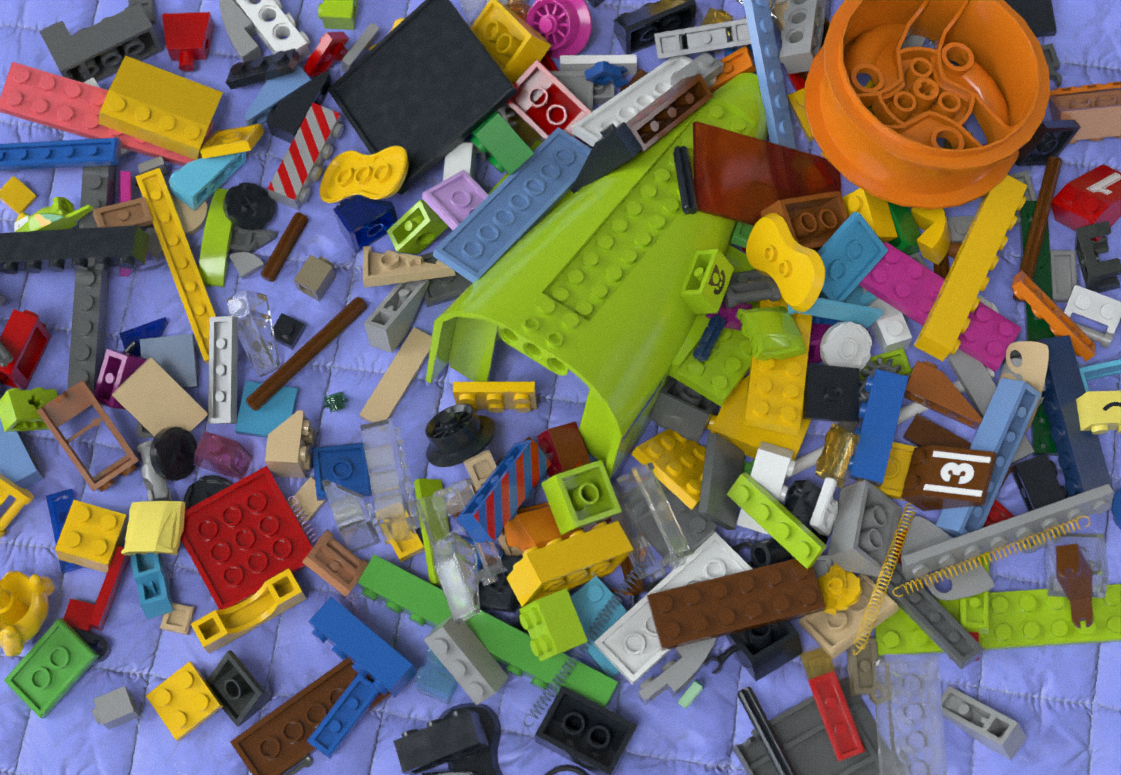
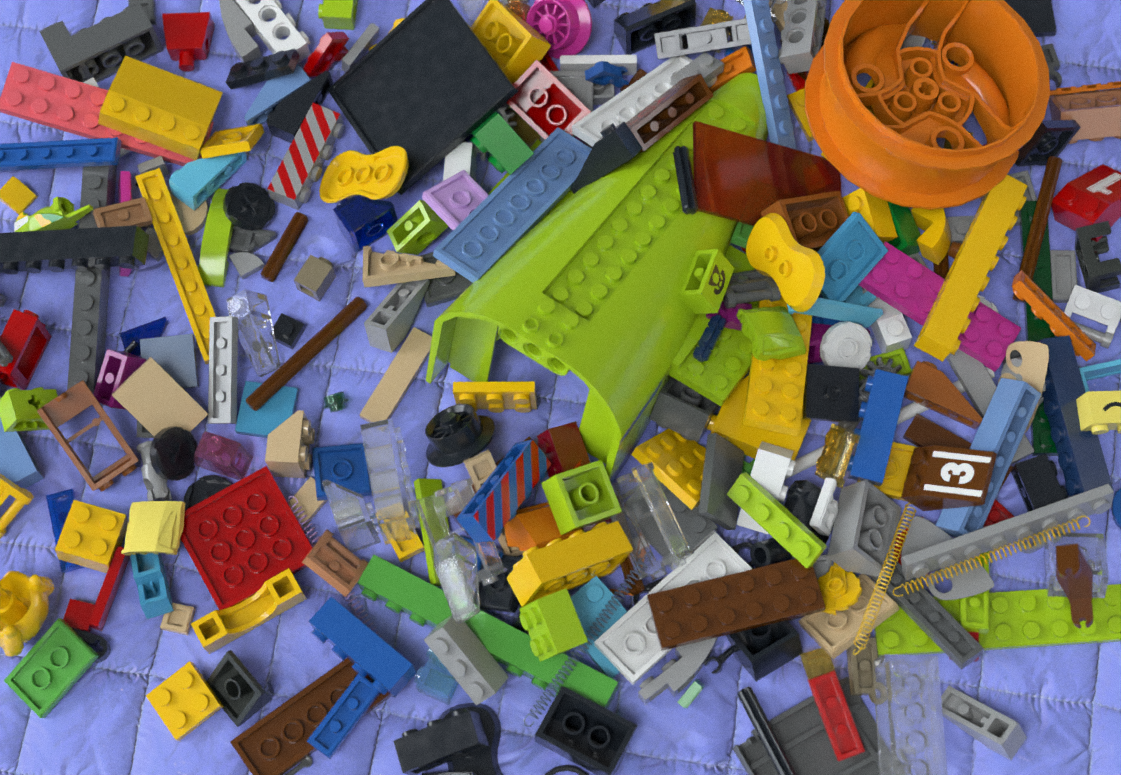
light grey brick [92,686,140,730] -> none

